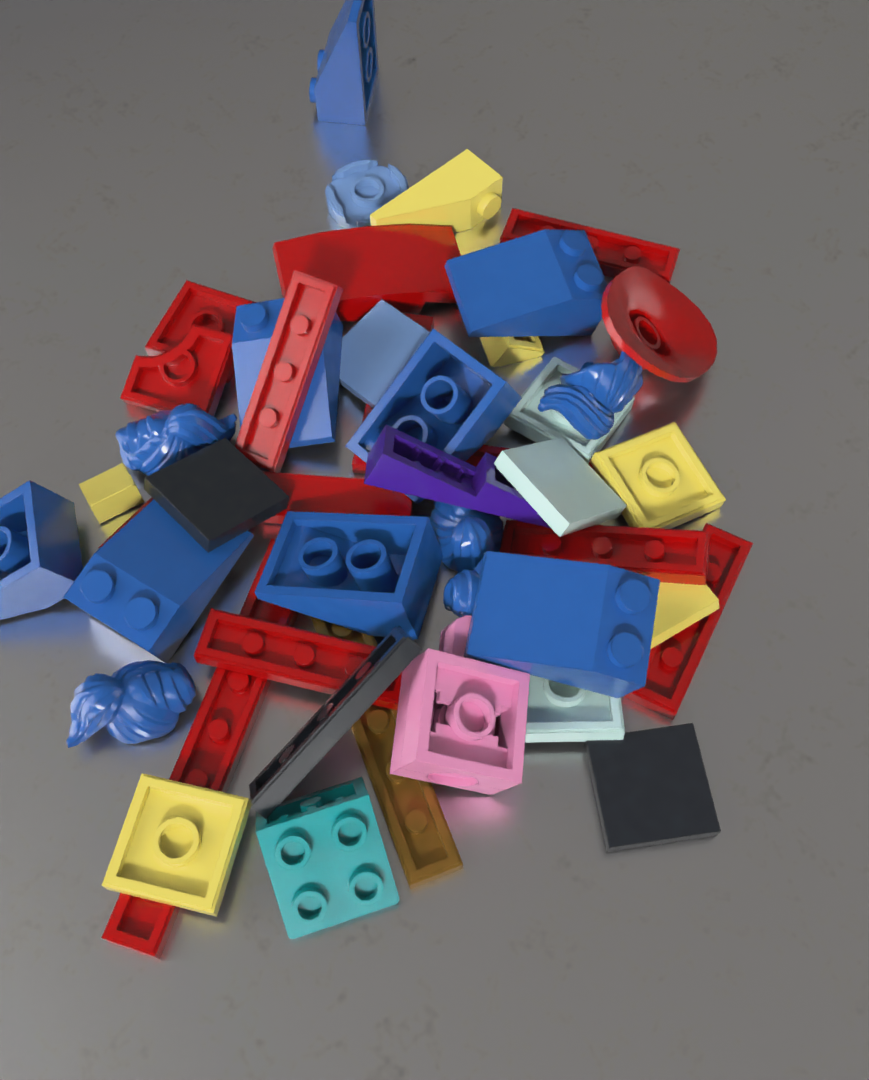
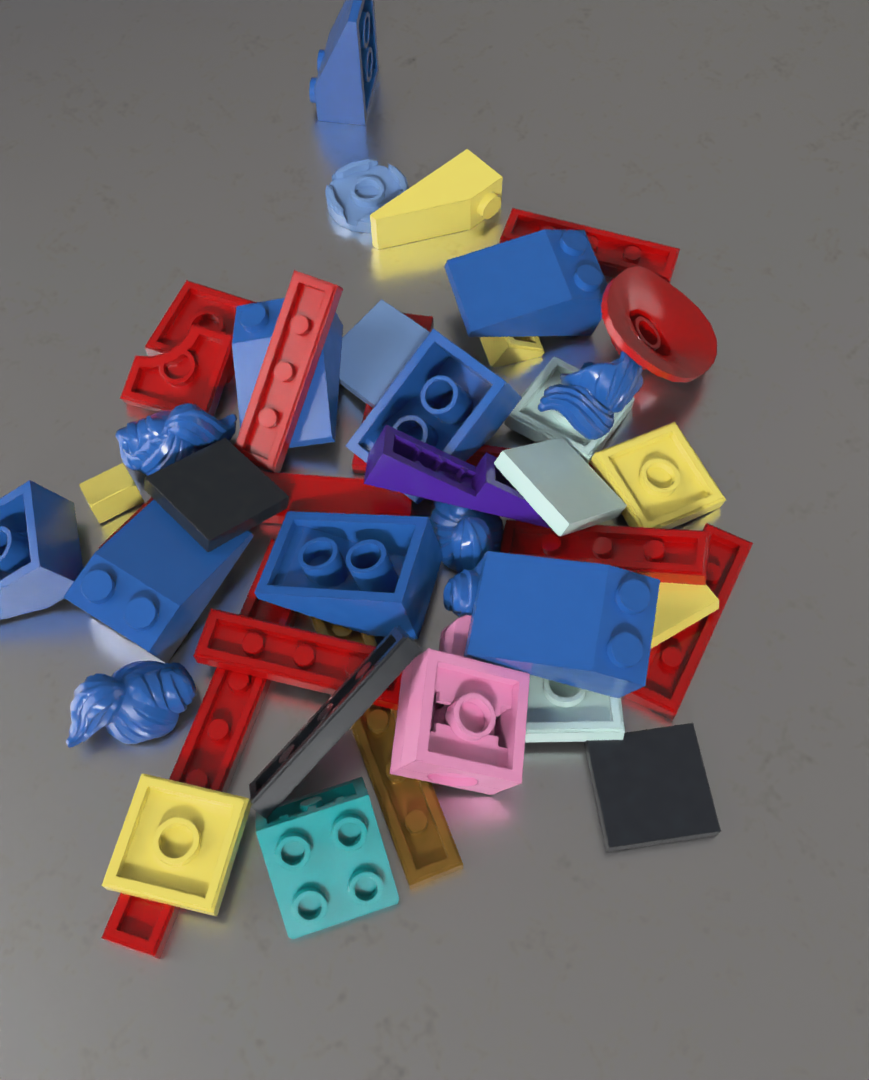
red slope [272,224,461,322] -> none

